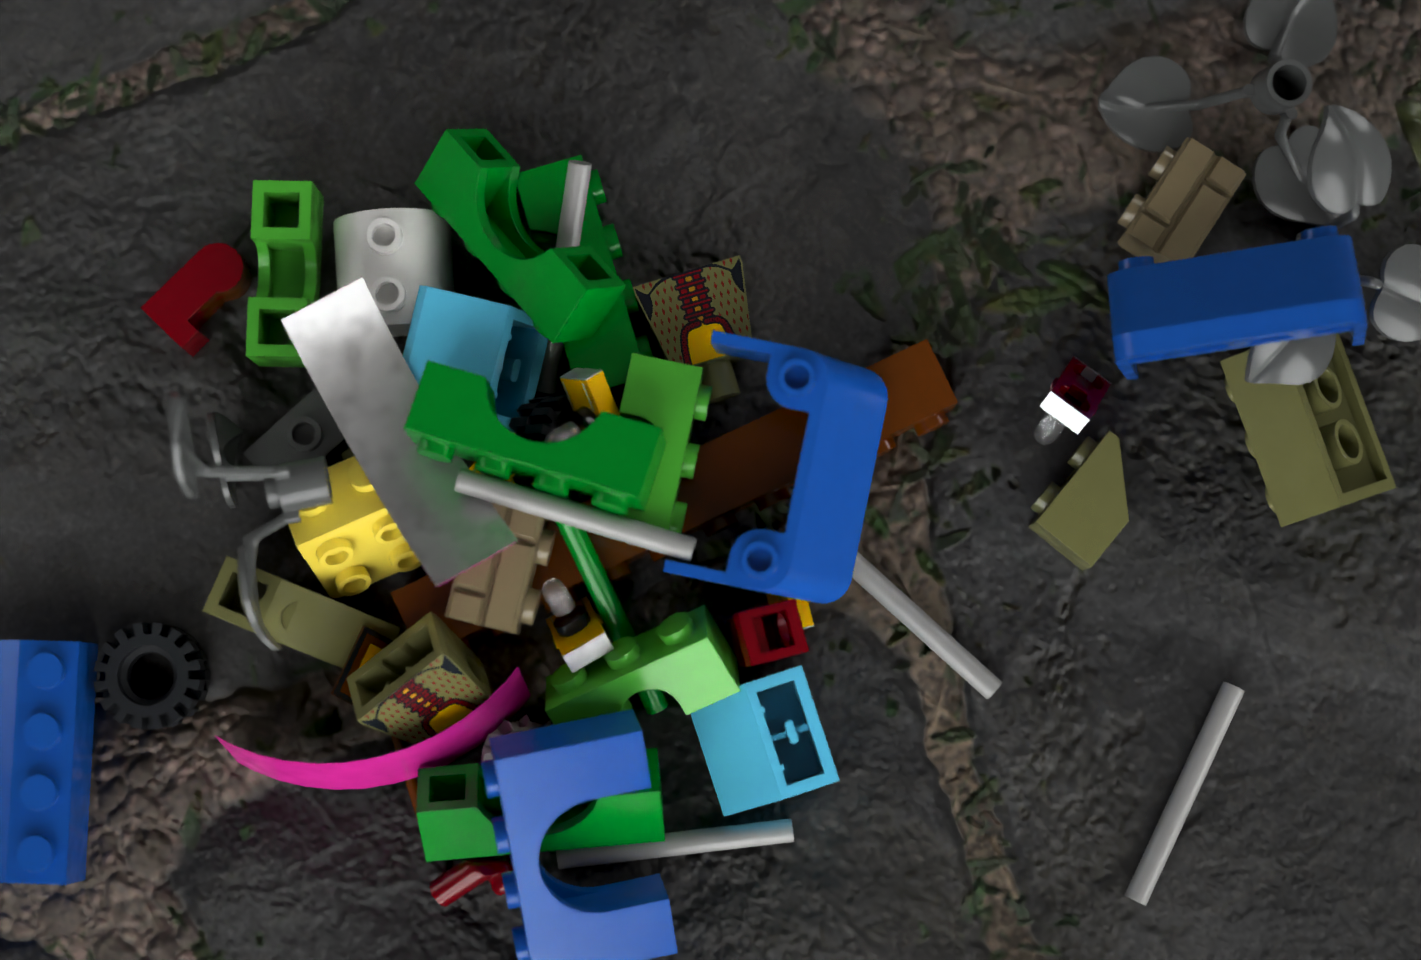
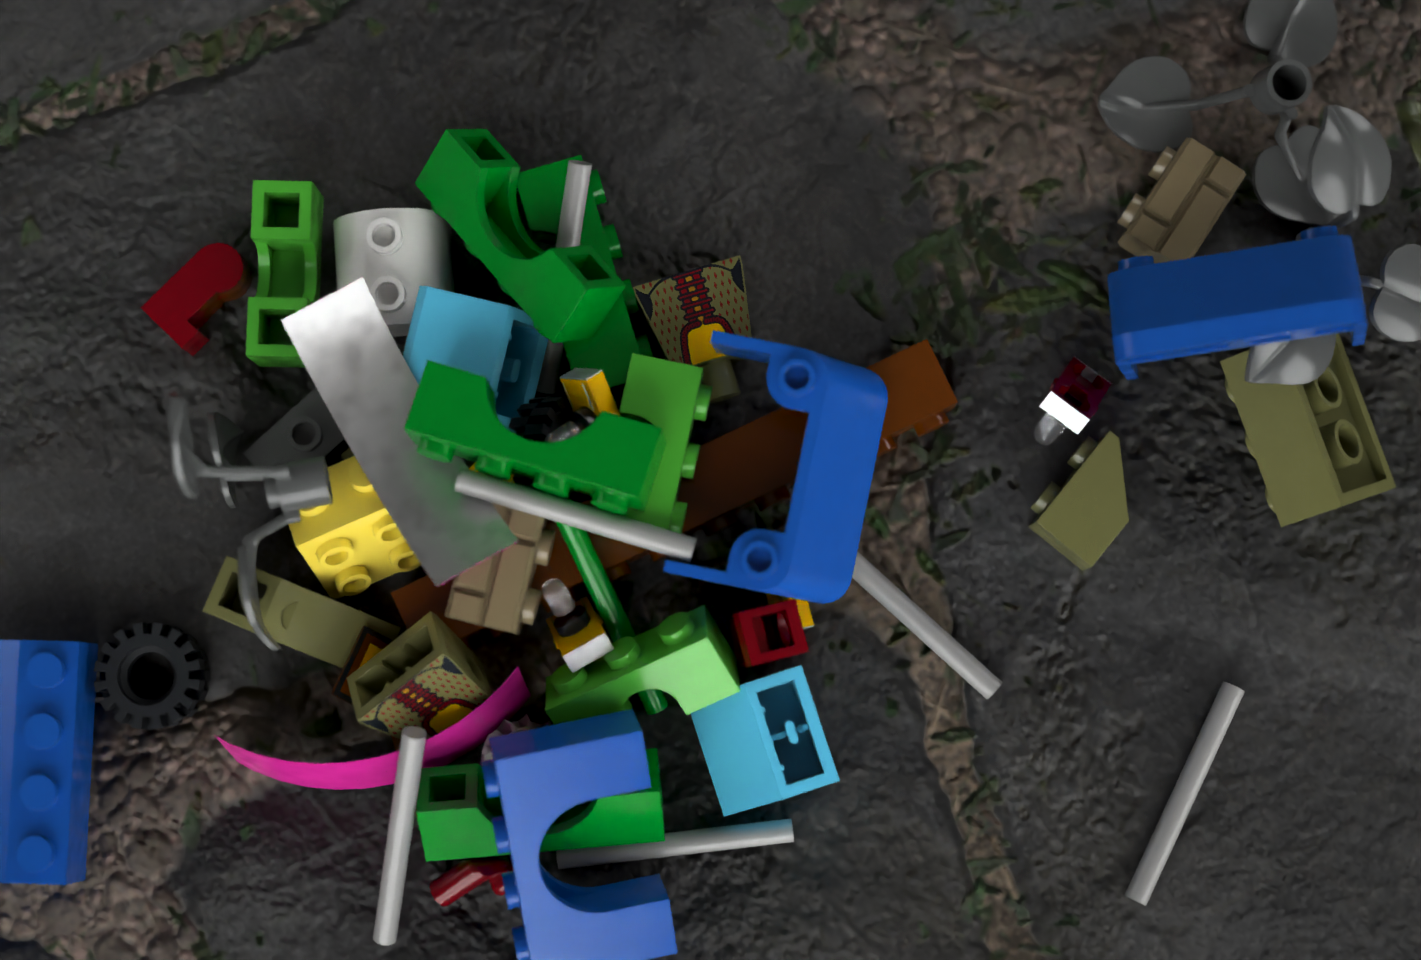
none -> light grey bar [373,726,427,945]

